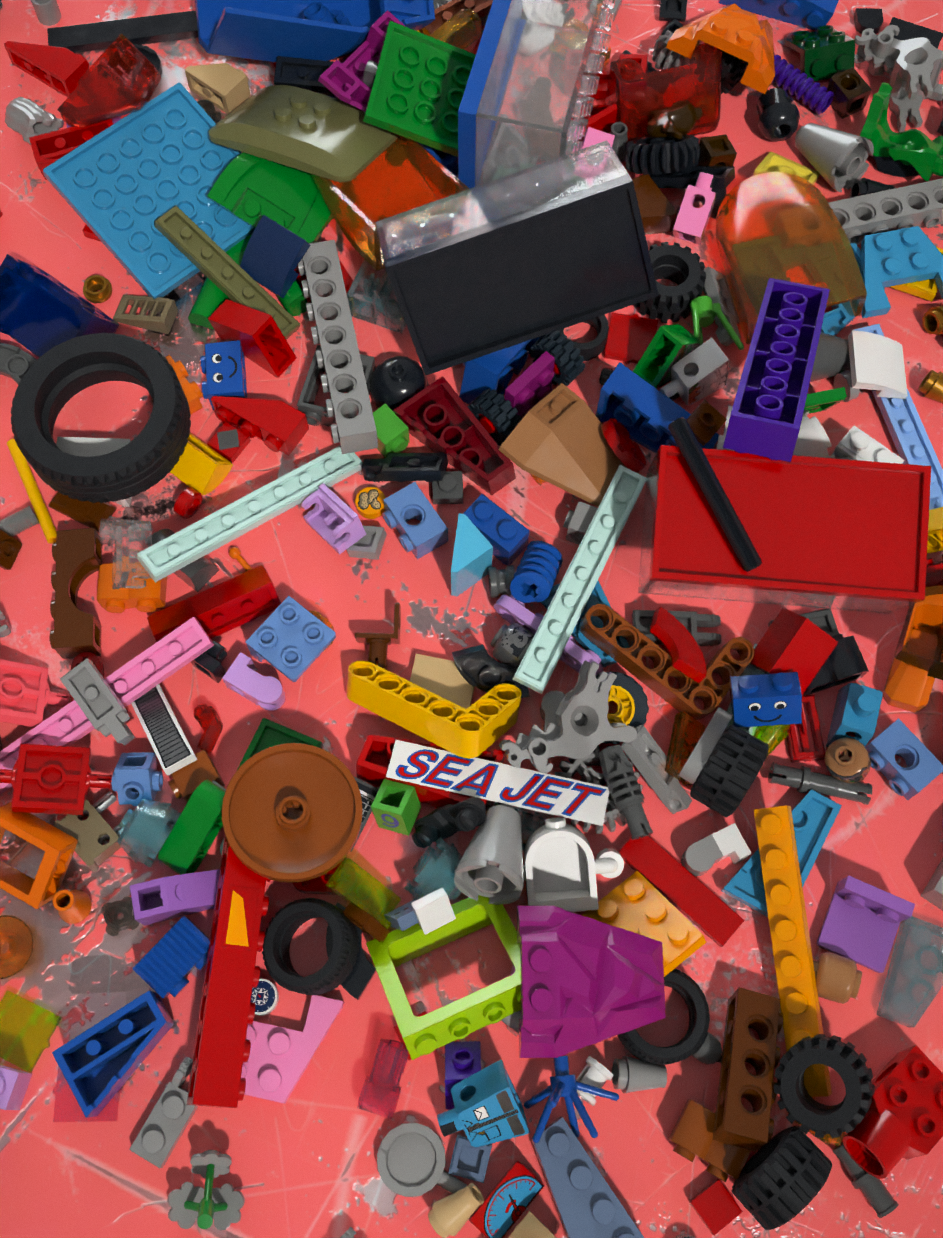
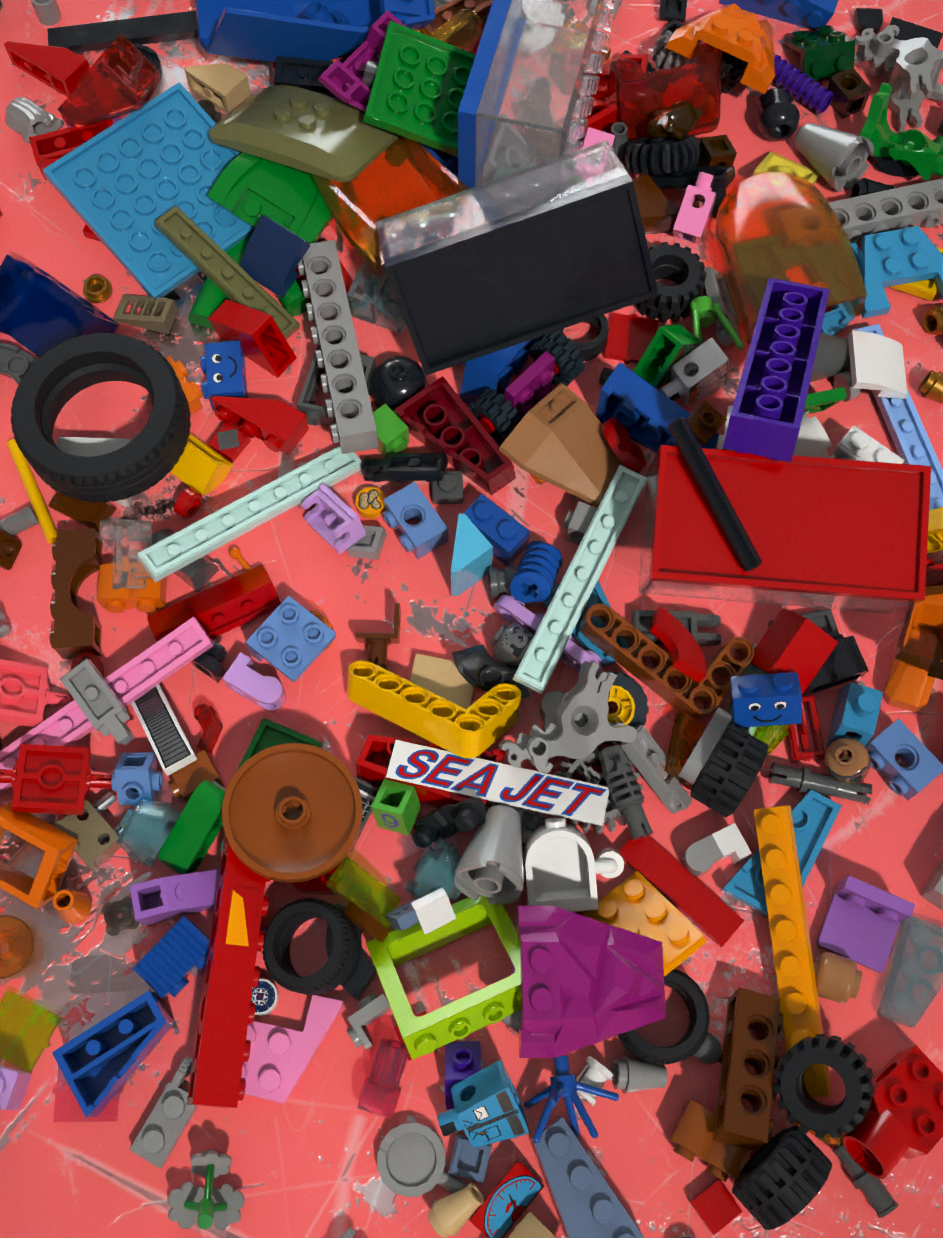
none -> light grey bracket [346,993,391,1051]

